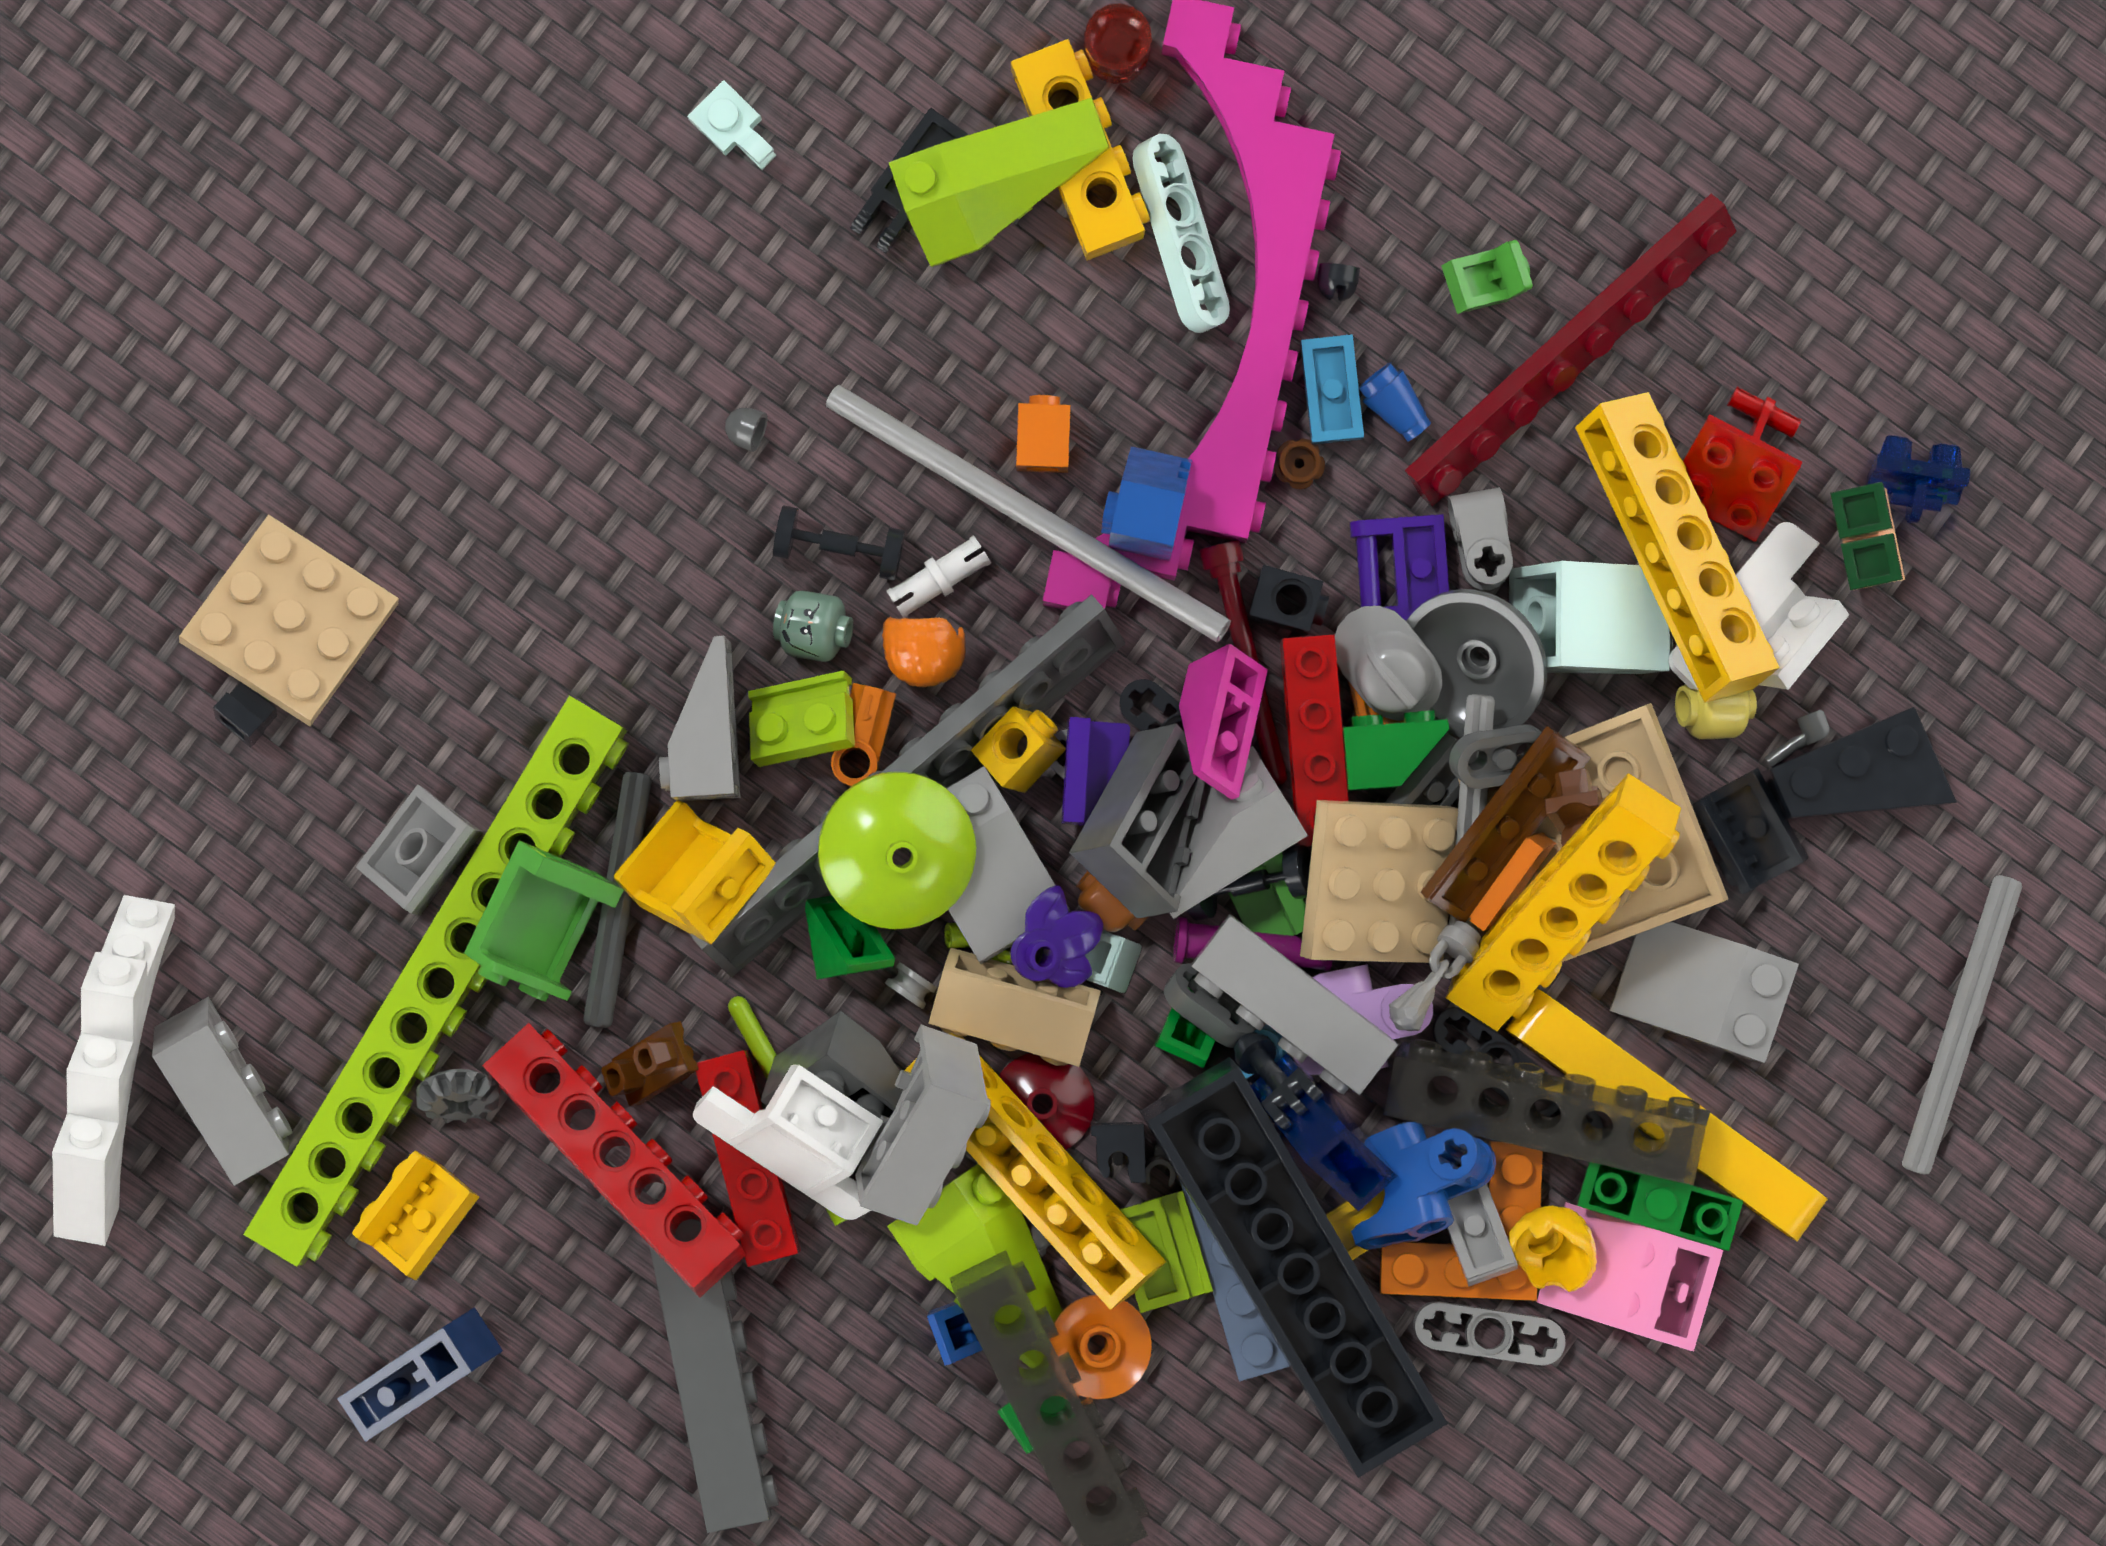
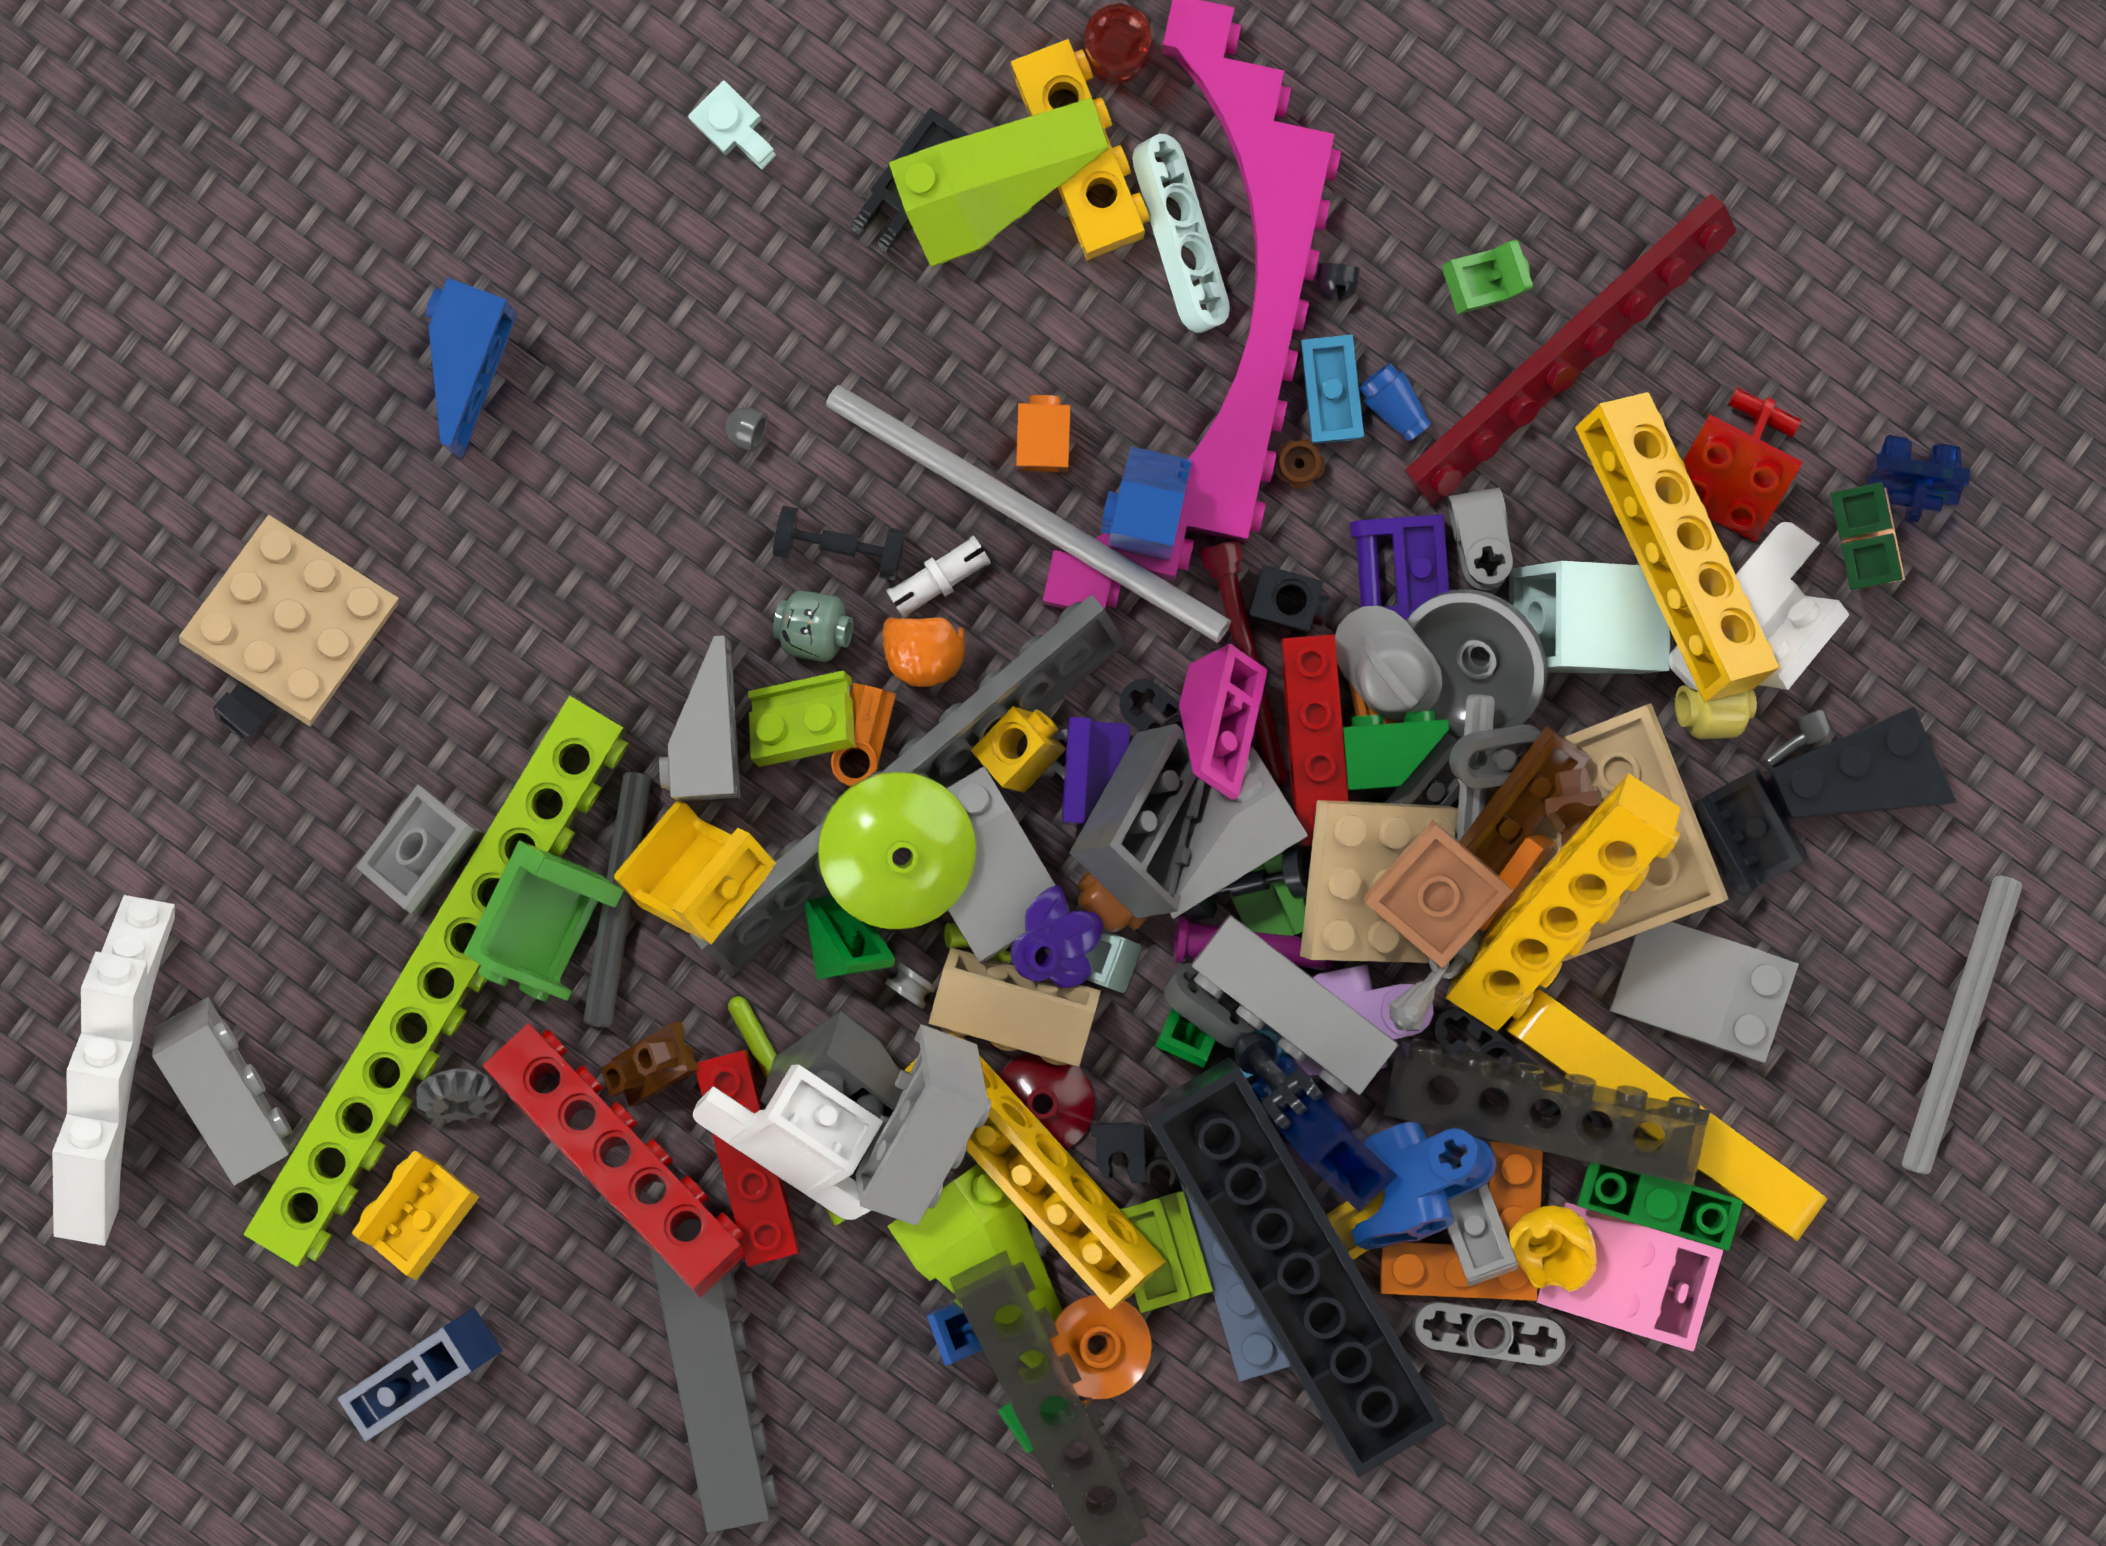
none -> blue slope [425,278,518,458]
none -> nougat plate [1362,819,1513,969]

